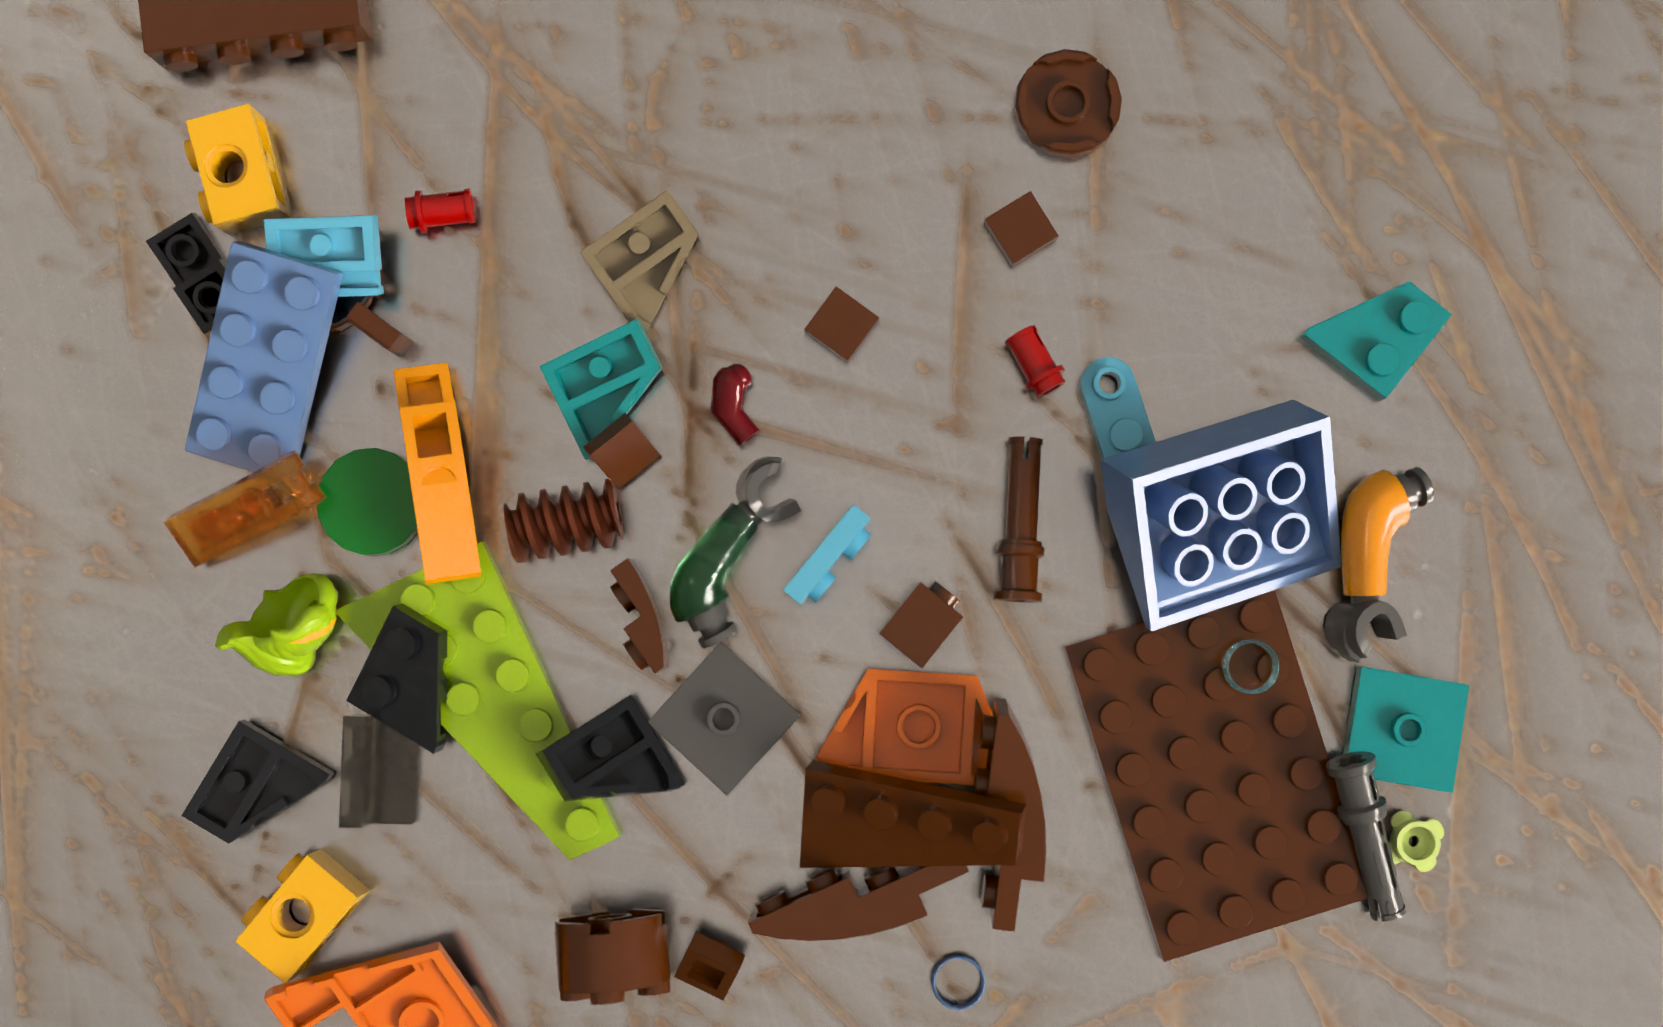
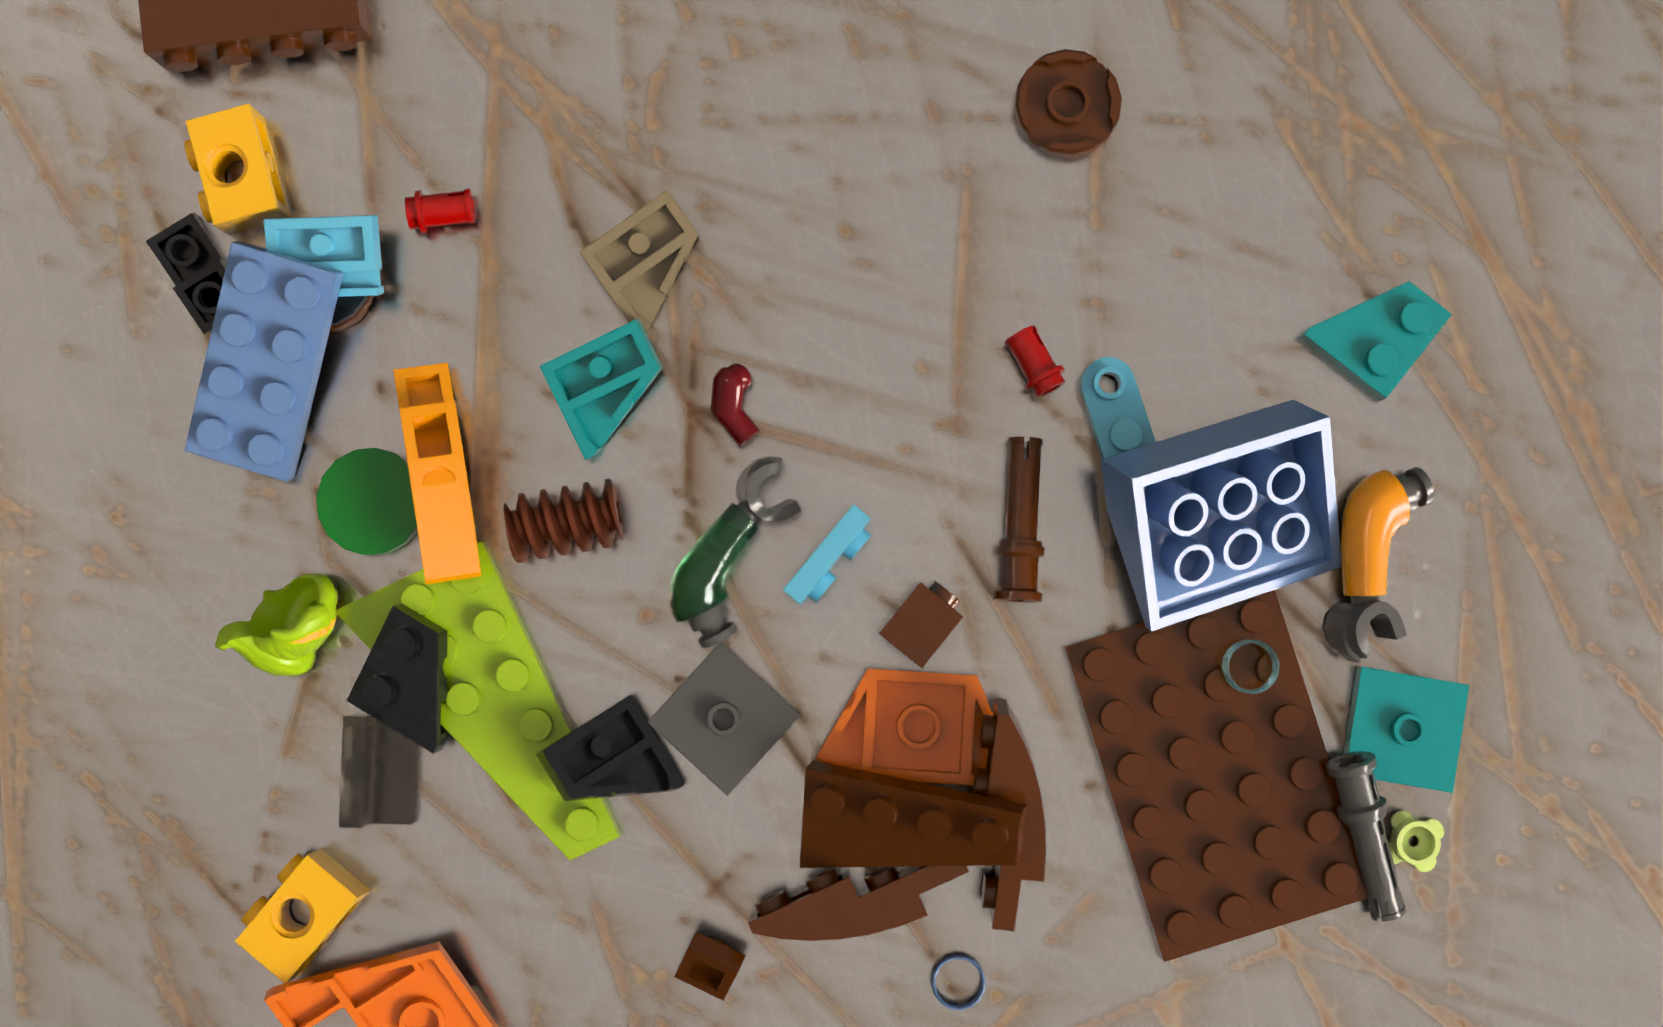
clear orange plate [164,450,326,567] -> none
black wing [181,719,334,844] -> none
reddish brown tile [346,302,413,356] -> none
reddish brown brick [555,909,671,1005] -> none
reddish brown tile [583,413,661,489] -> none
reddish brown slope [610,558,668,674] -> none
reddish brown tile [804,286,880,363] -> none
reddish brown tile [984,191,1059,267] -> none

